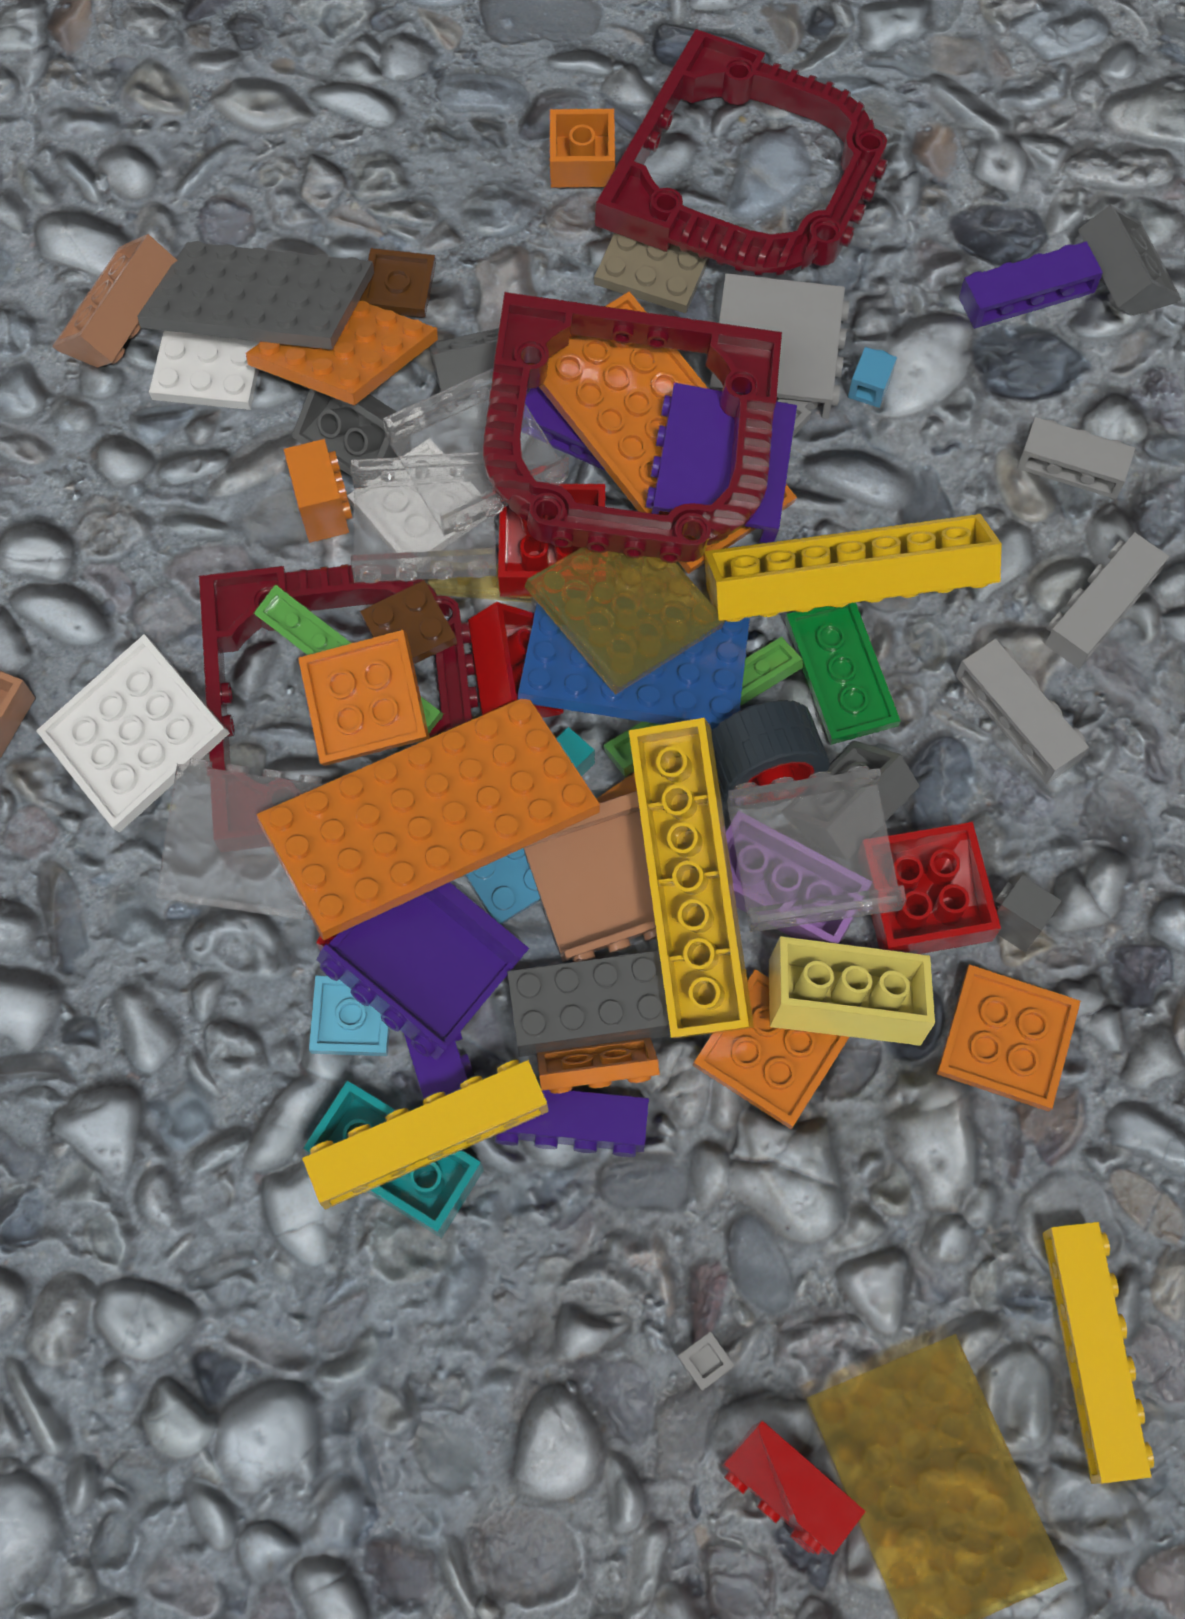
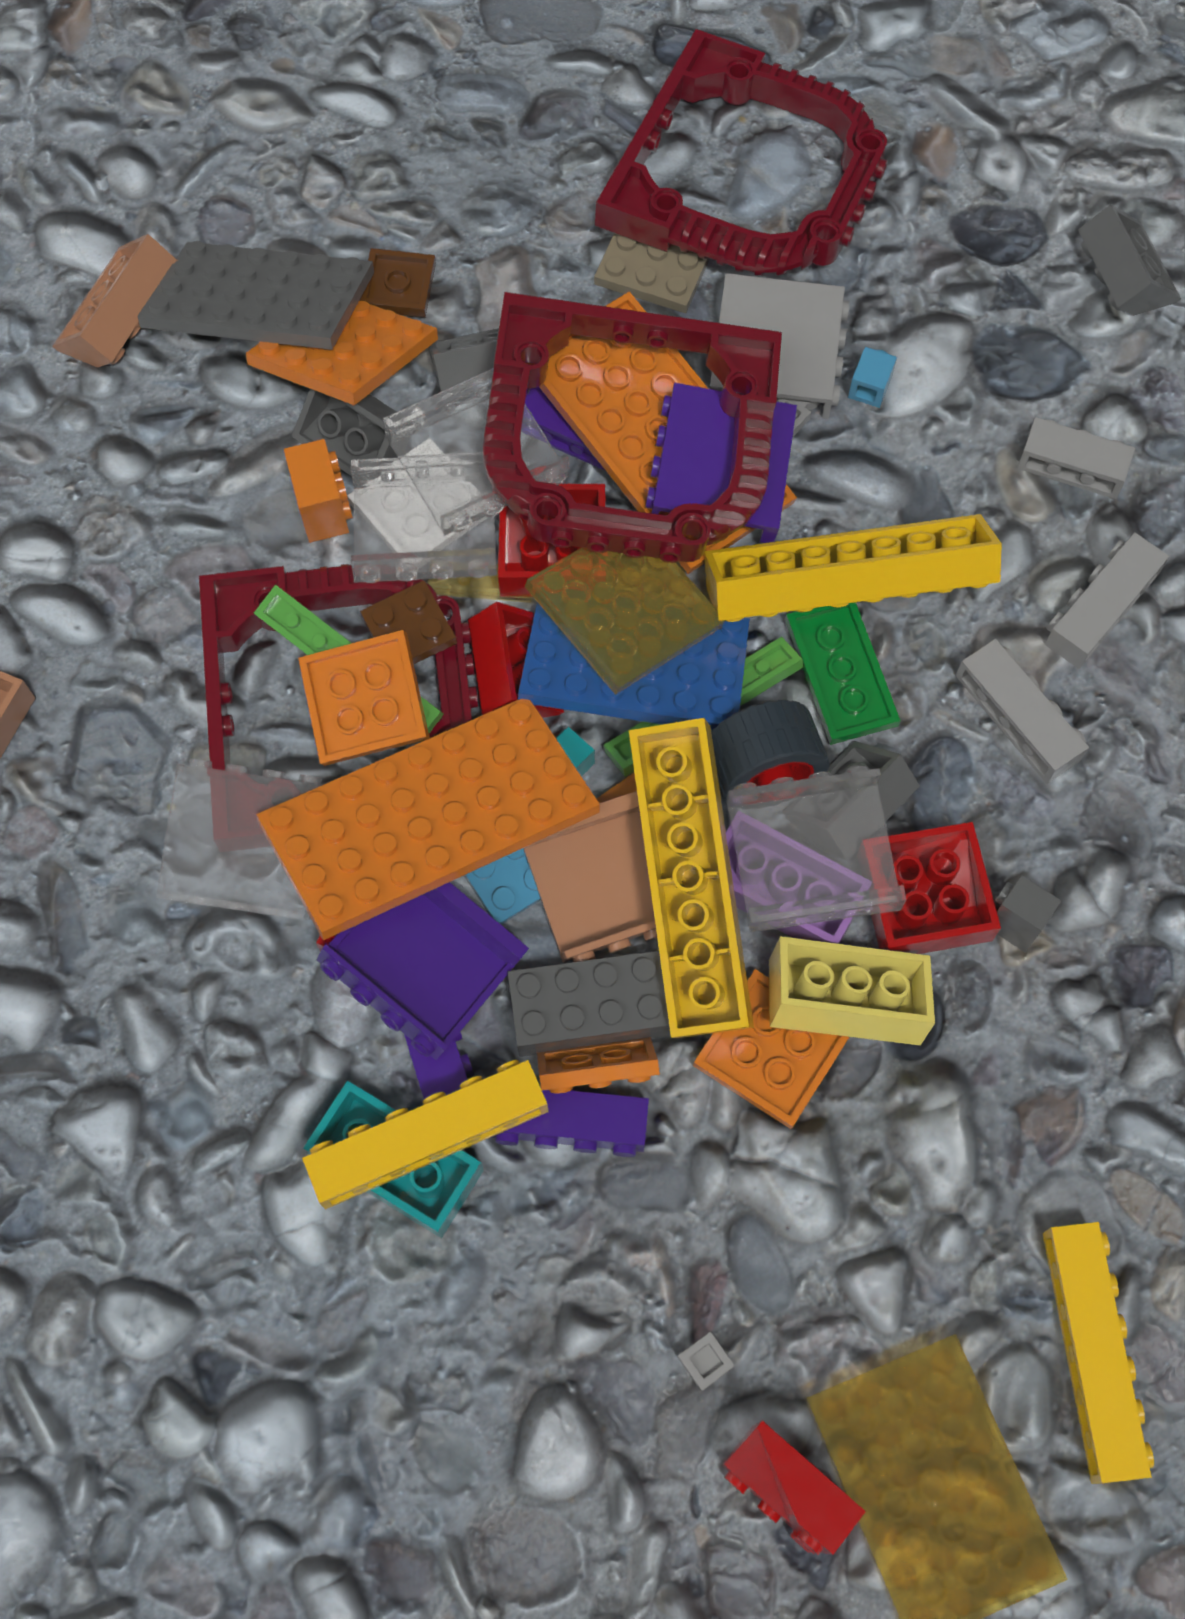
white plate [36,634,230,833] -> none
white plate [149,331,260,410] -> none
medium azure plate [309,976,390,1056] -> none
orange brick [550,109,615,188] -> none
orange plate [936,964,1081,1112] -> none
dark purple brick [959,241,1103,329] -> none

